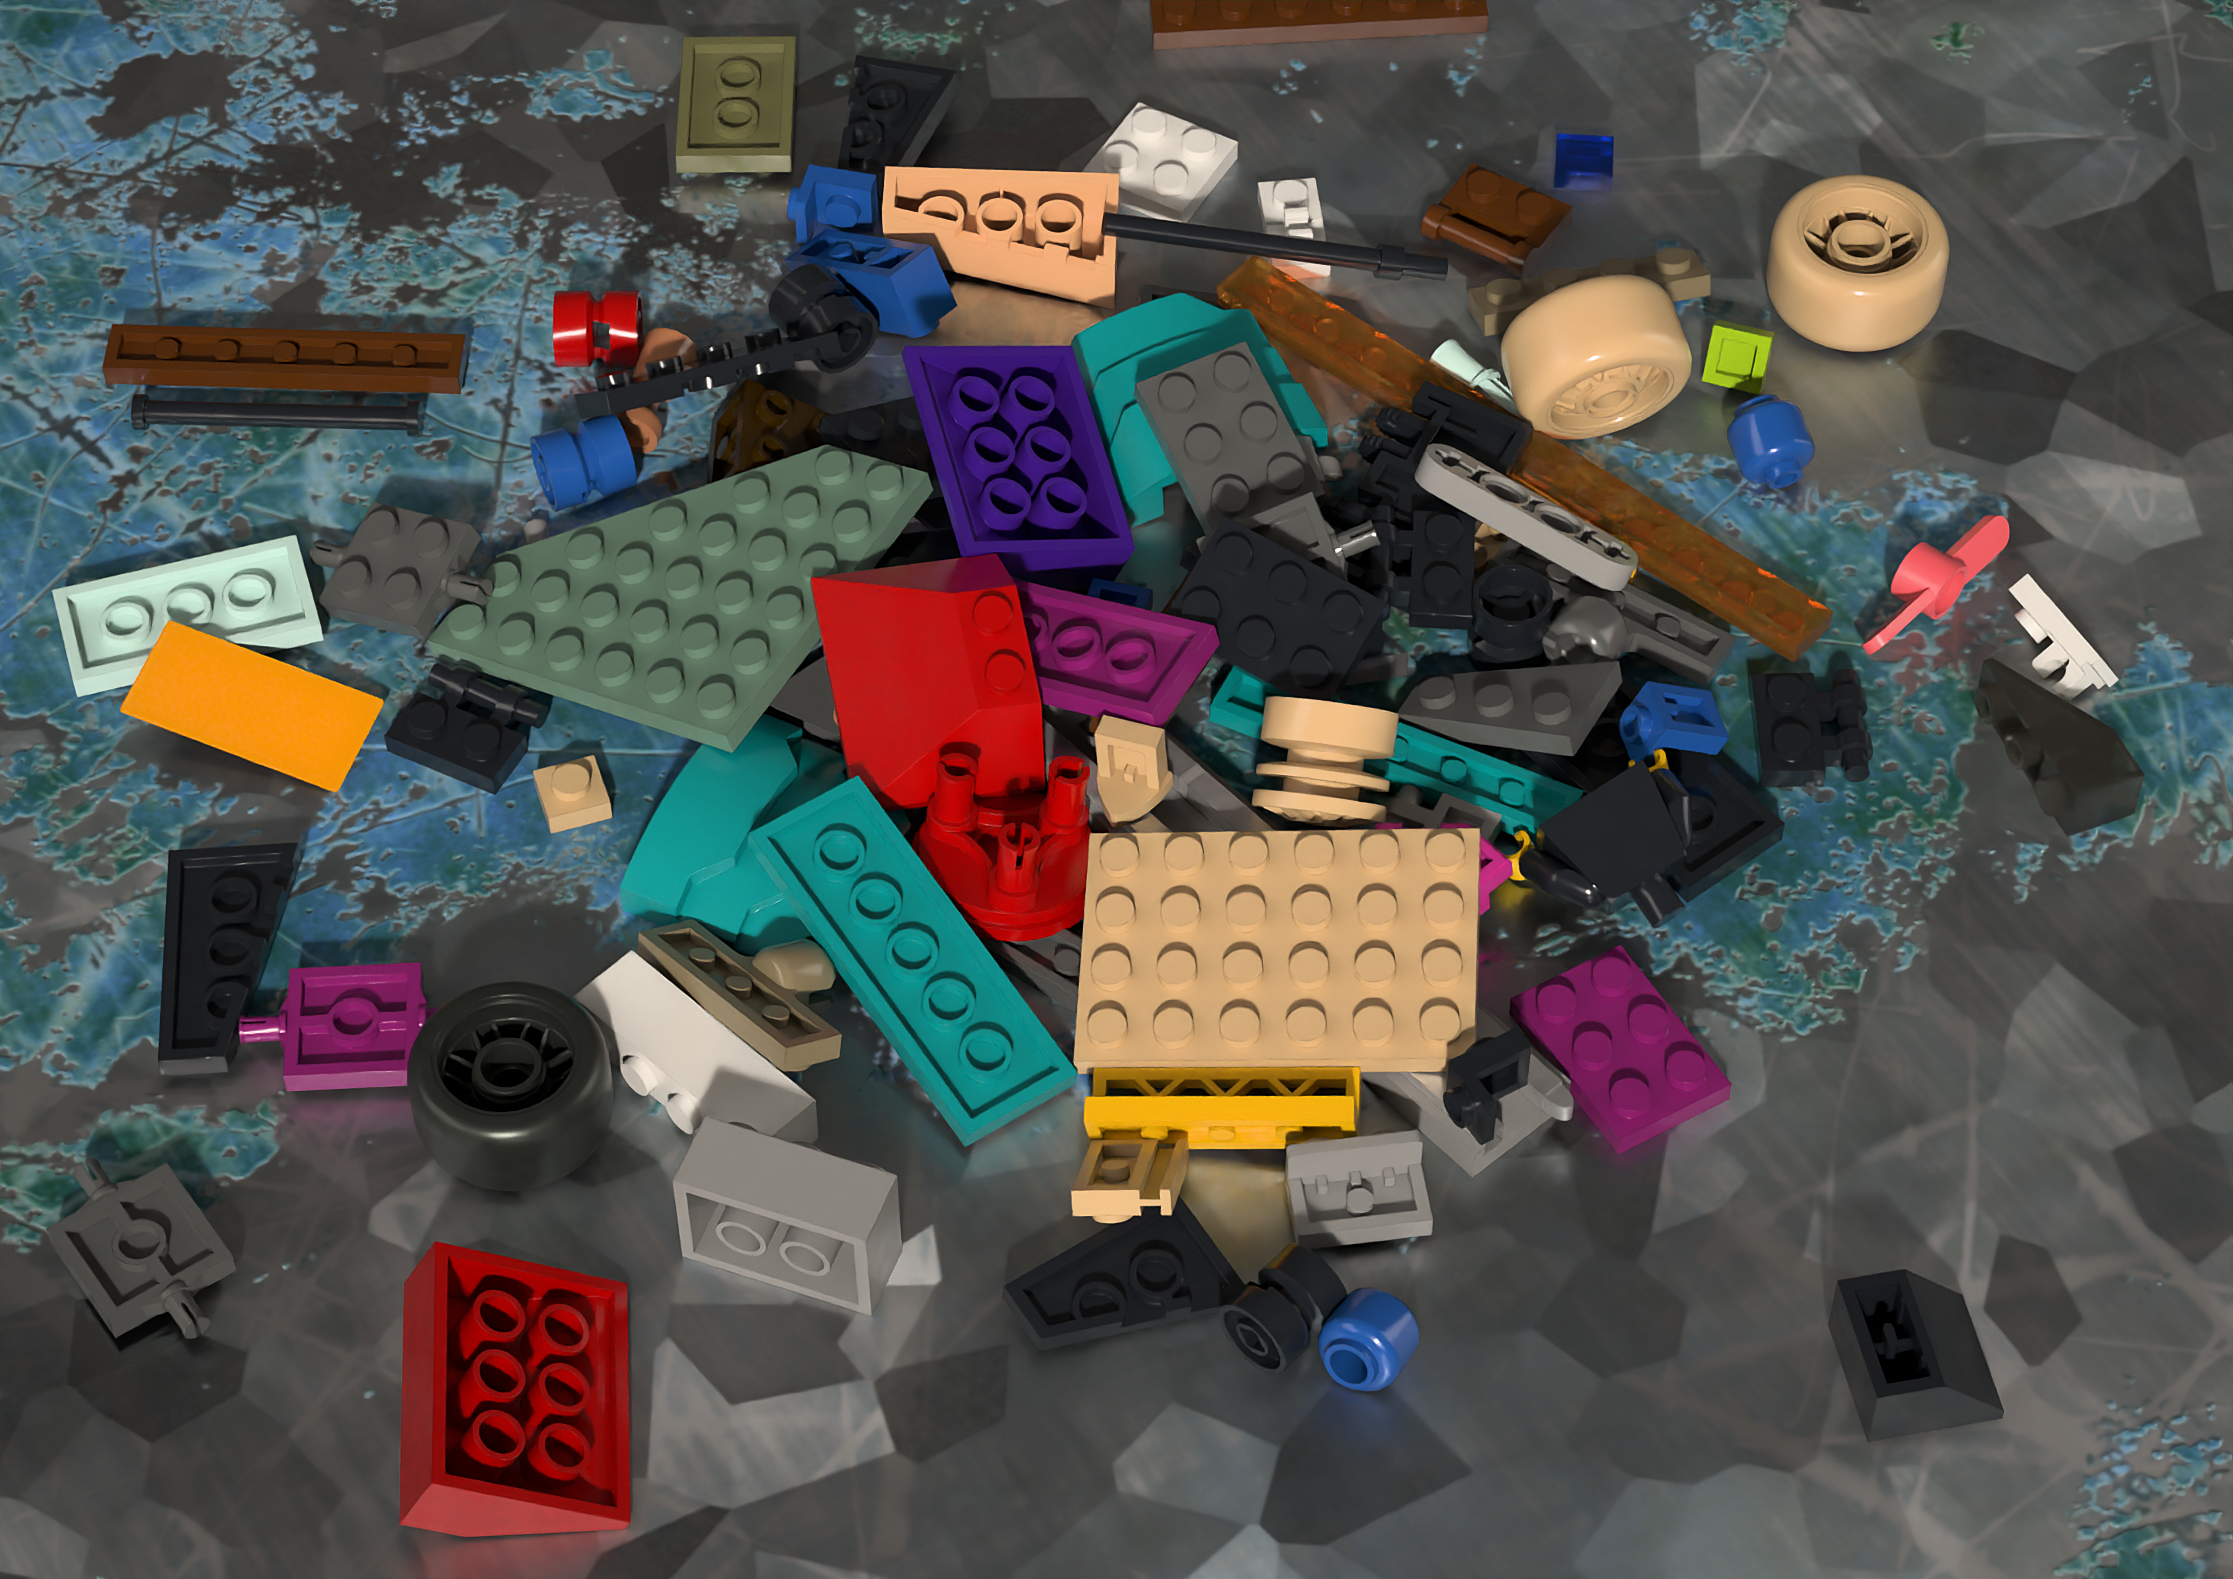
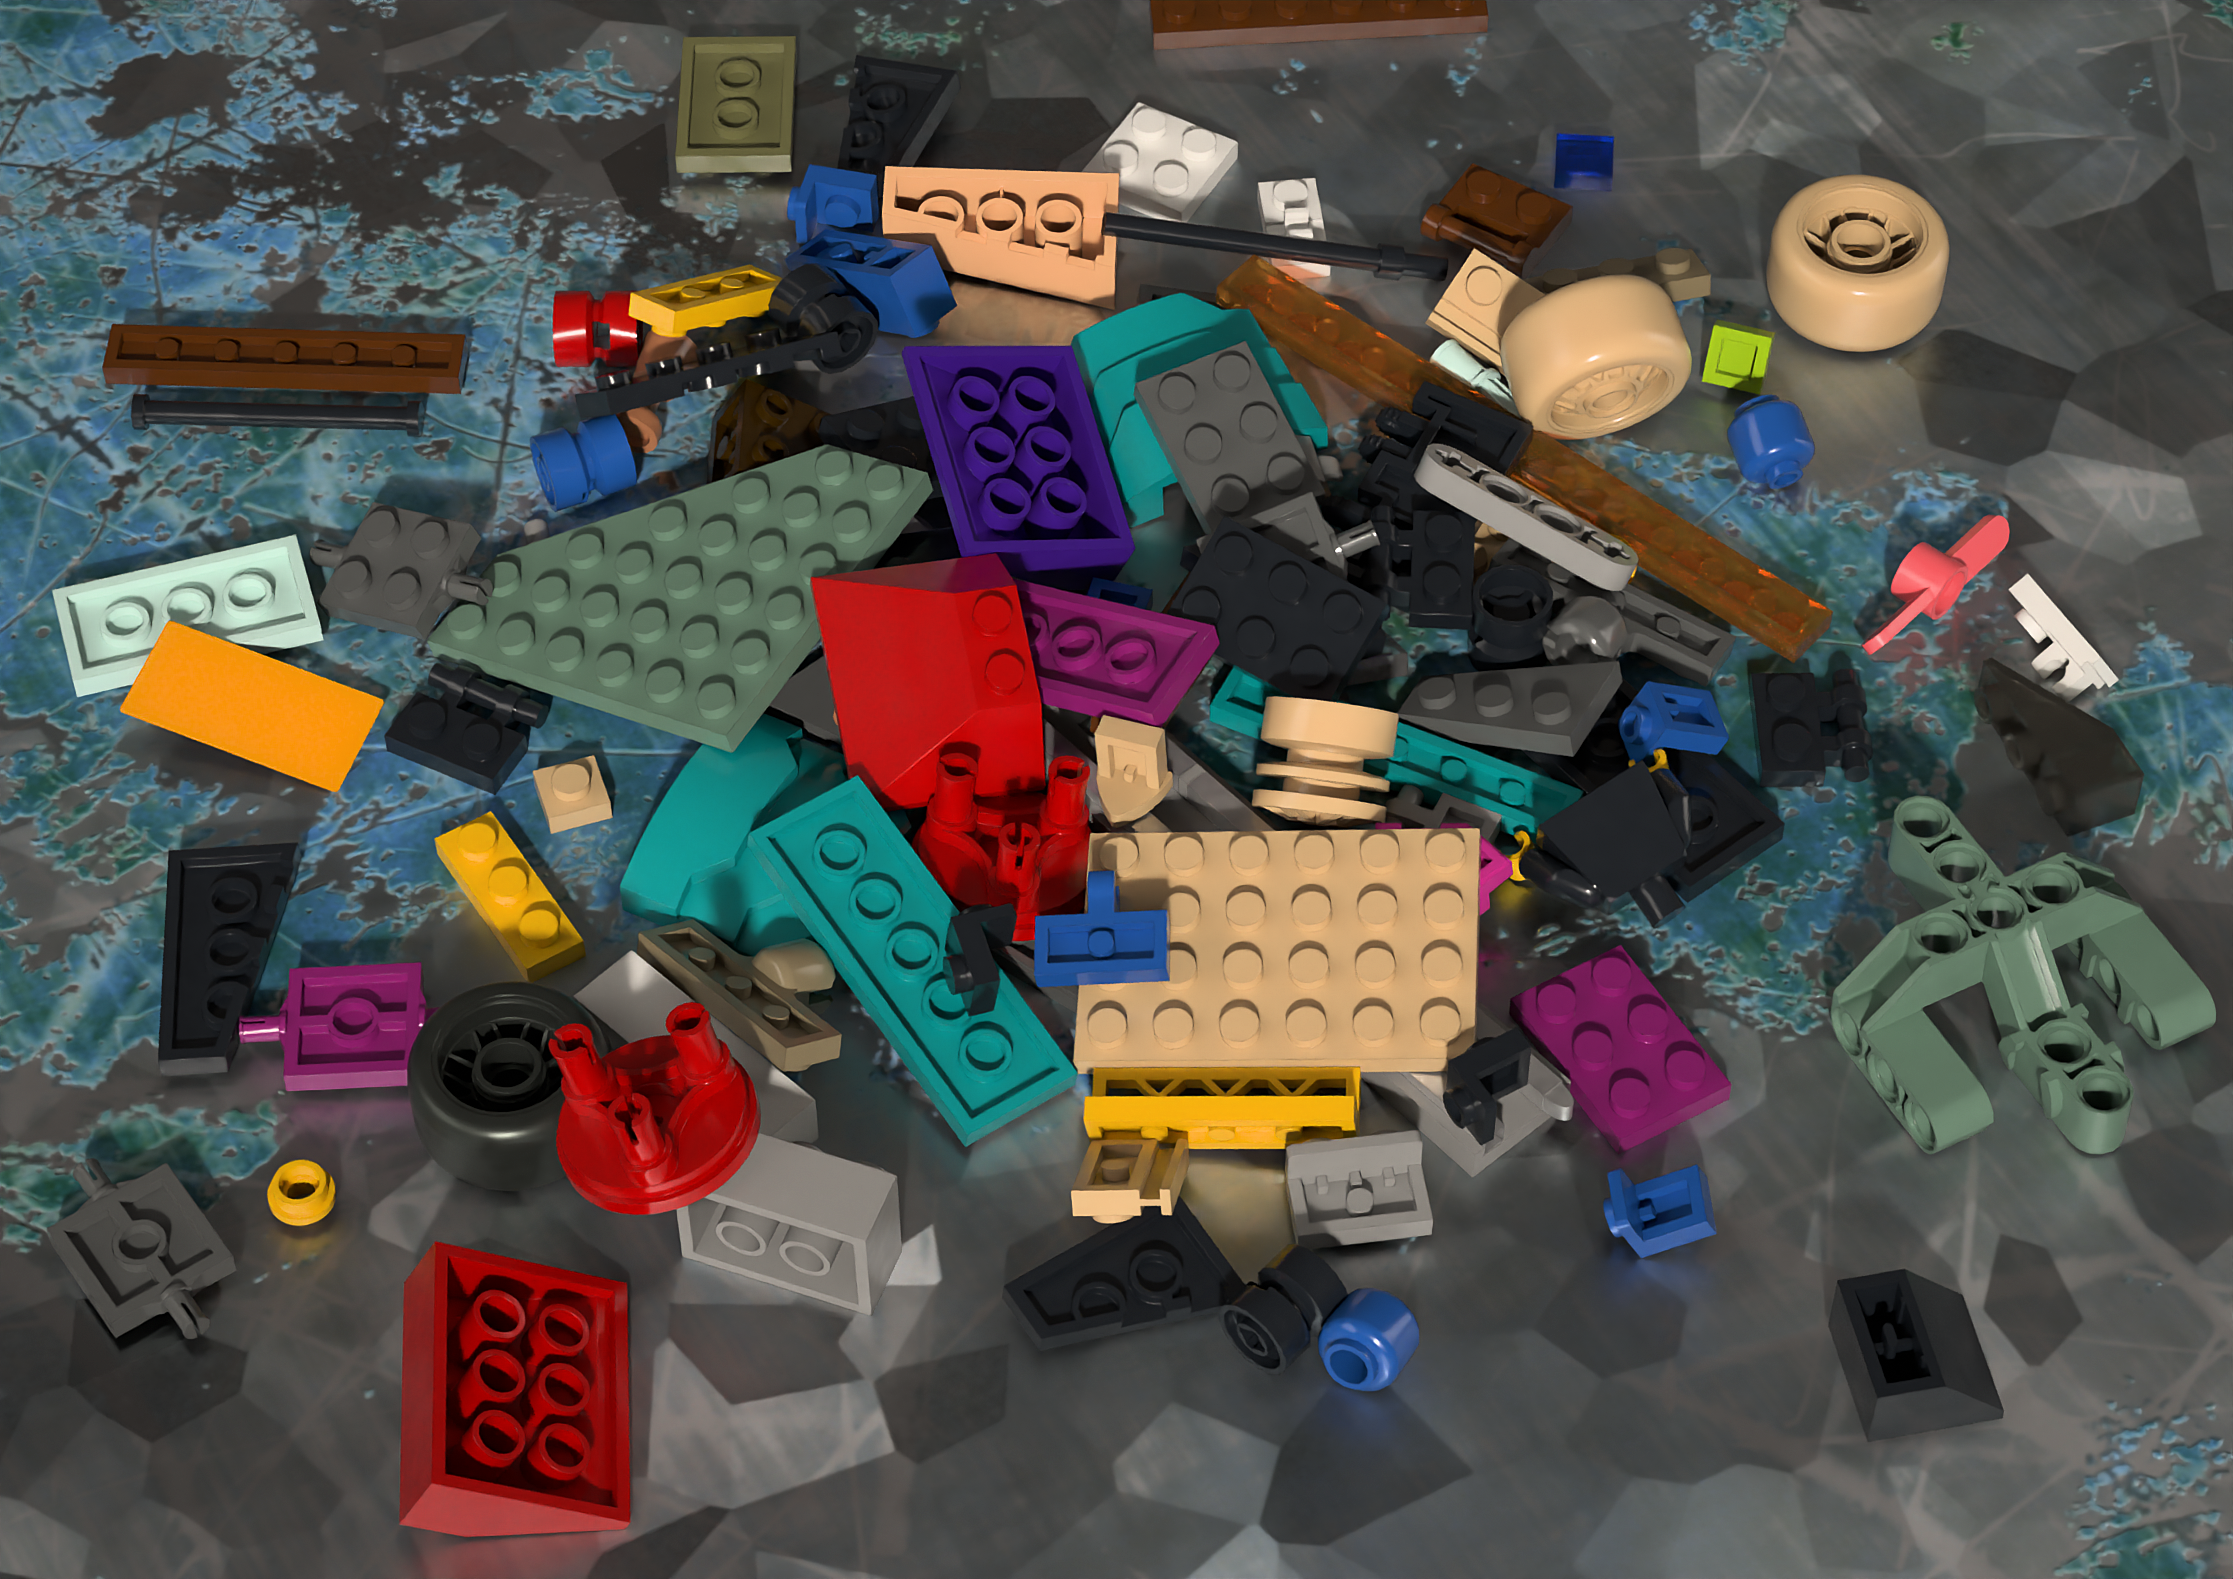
none -> yellow plate [267,1160,336,1226]
none -> yellow plate [434,811,586,983]
none -> red piece [549,1002,761,1215]
none -> yellow plate [628,264,783,337]
none -> black bracket [943,903,1017,1017]
none -> blue plate [1034,870,1170,987]
none -> tan plate [1425,248,1545,376]
none -> blue bracket [1603,1164,1717,1258]
none -> sand green piece [1831,796,2216,1154]

